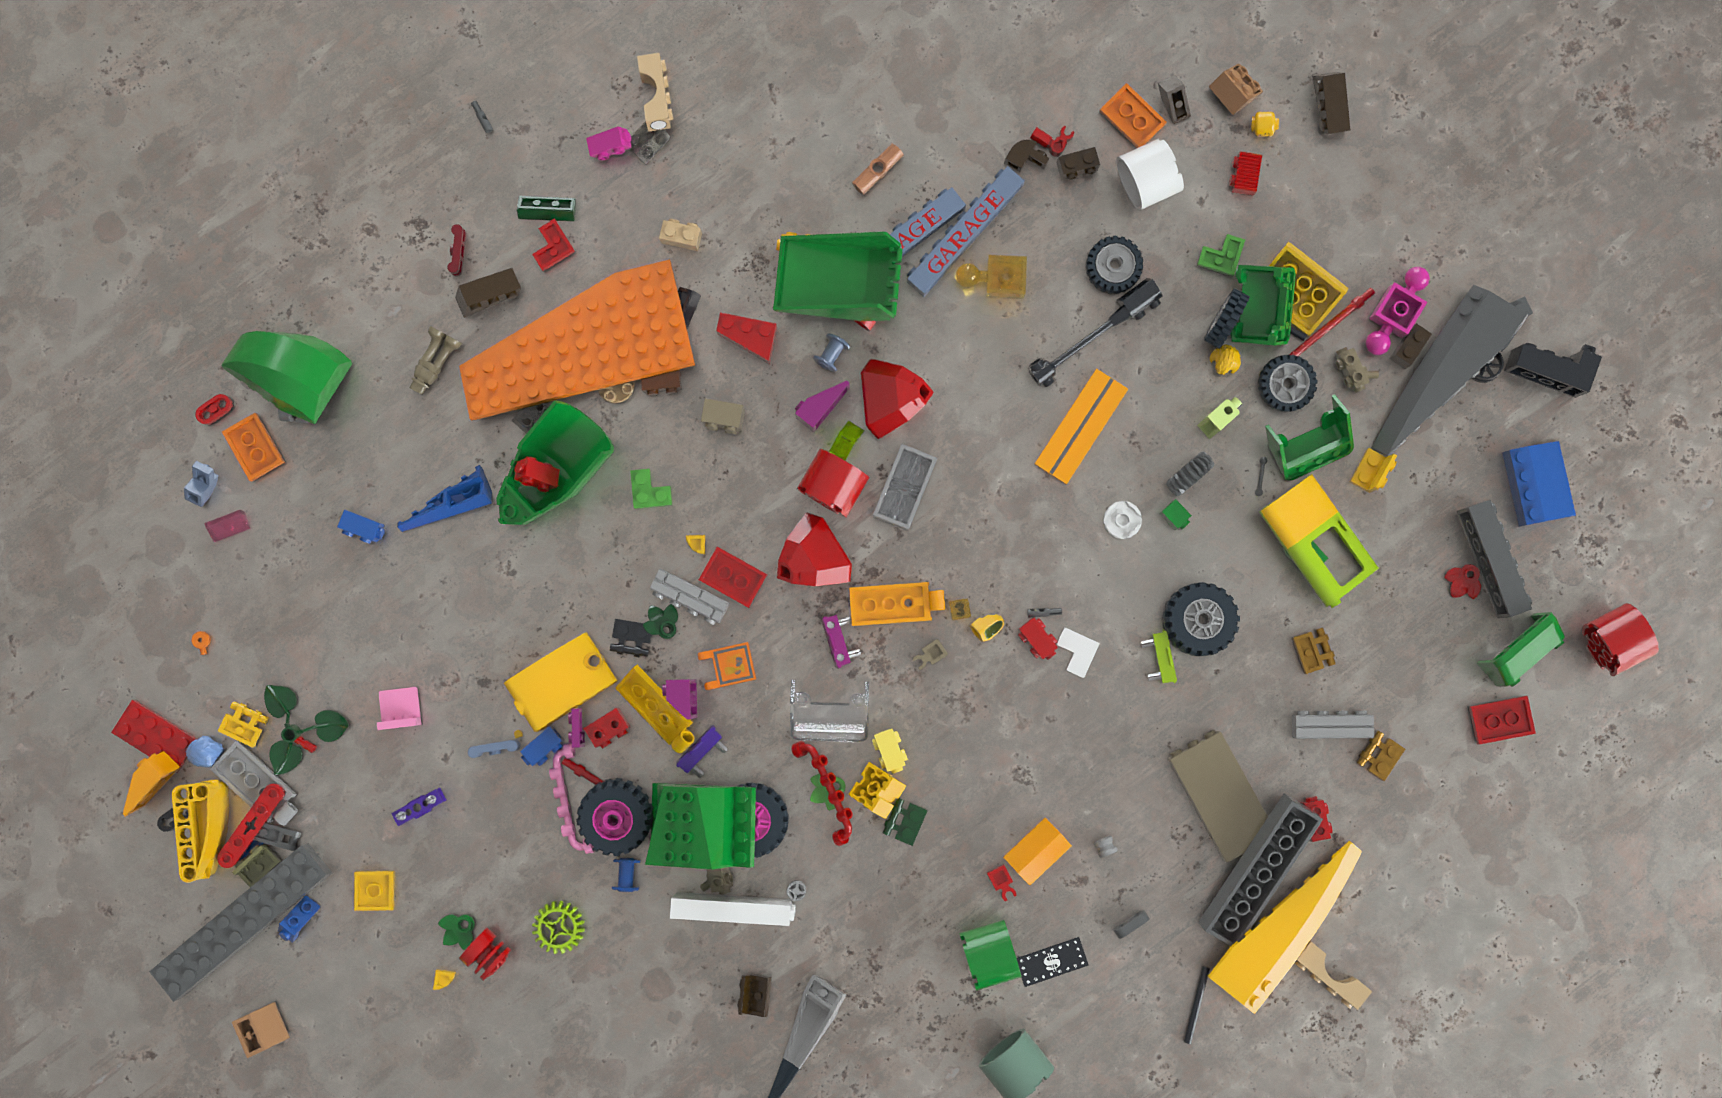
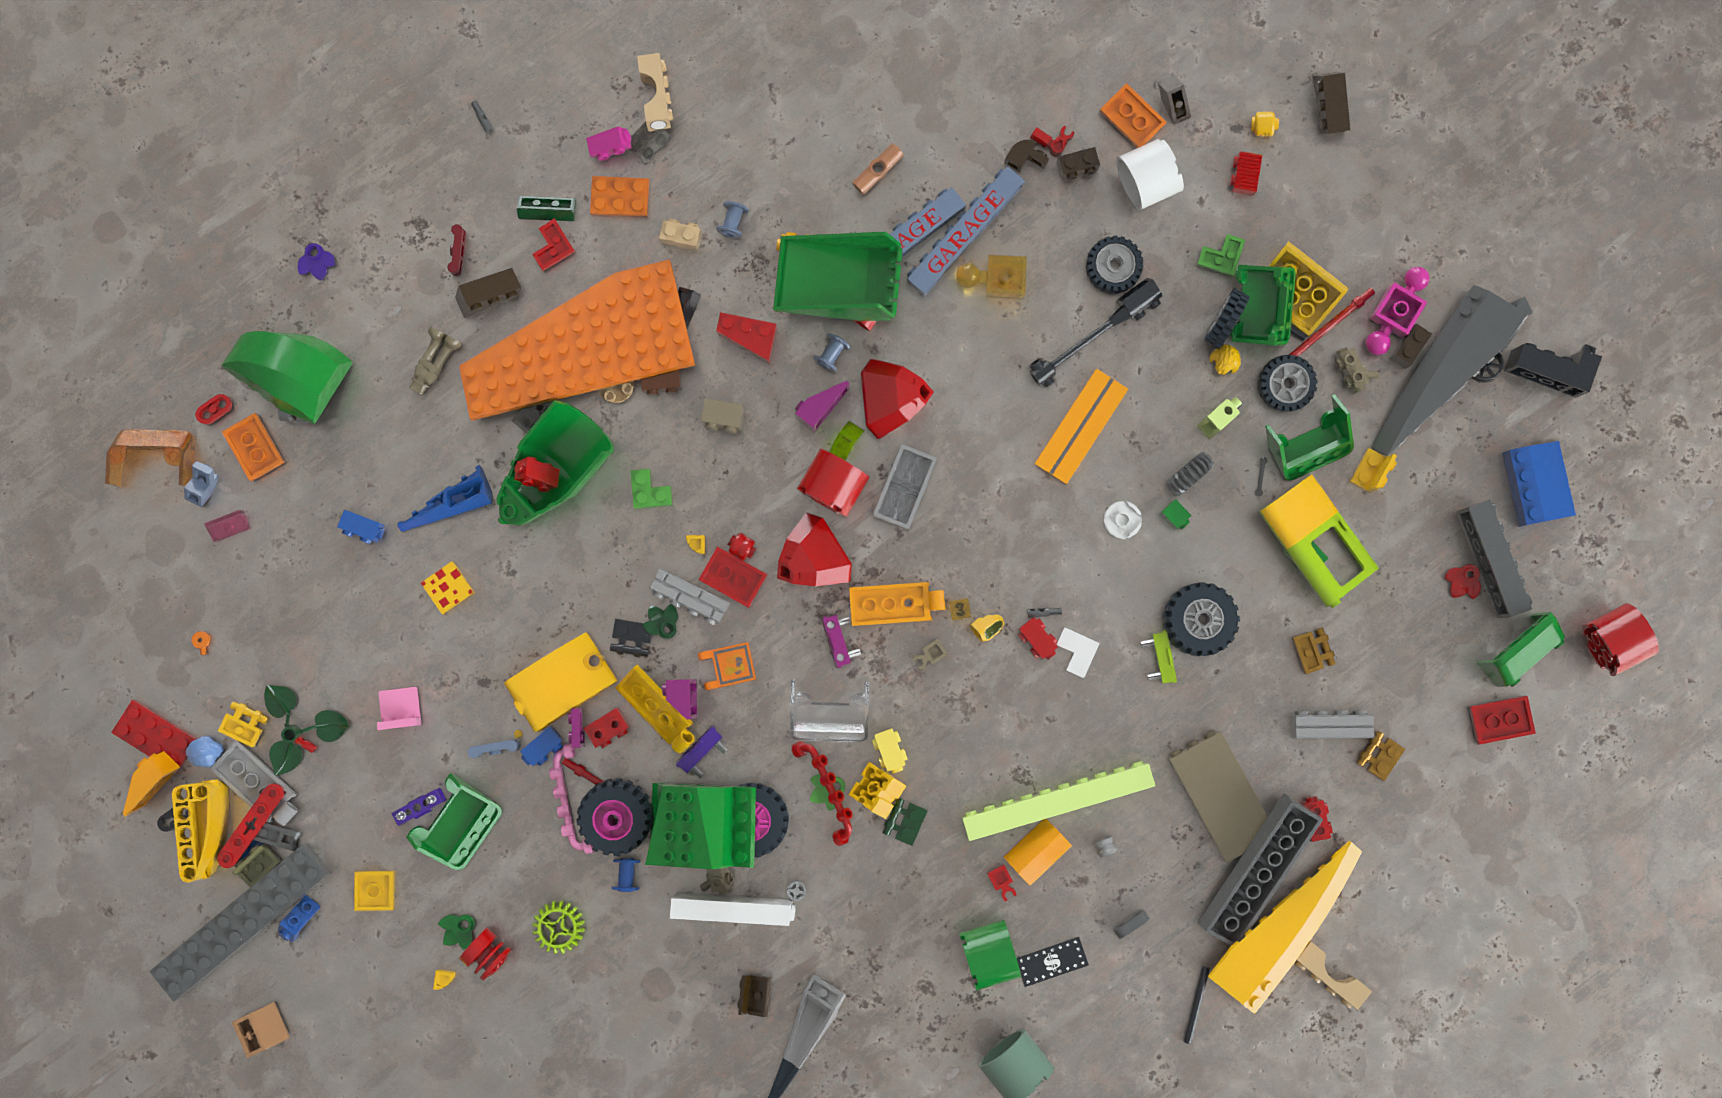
medium nougat slope [1208,64,1263,115] -> none
none -> clear orange windscreen [105,429,195,487]
none -> dark purple plate [298,243,335,281]
none -> green windscreen [406,773,502,870]
none -> yellow tile [421,561,475,614]
none -> orange plate [590,176,649,217]
none -> sand blue hose [716,201,749,238]
none -> red piece [727,533,757,561]
none -> yellowish green brick [962,761,1155,841]

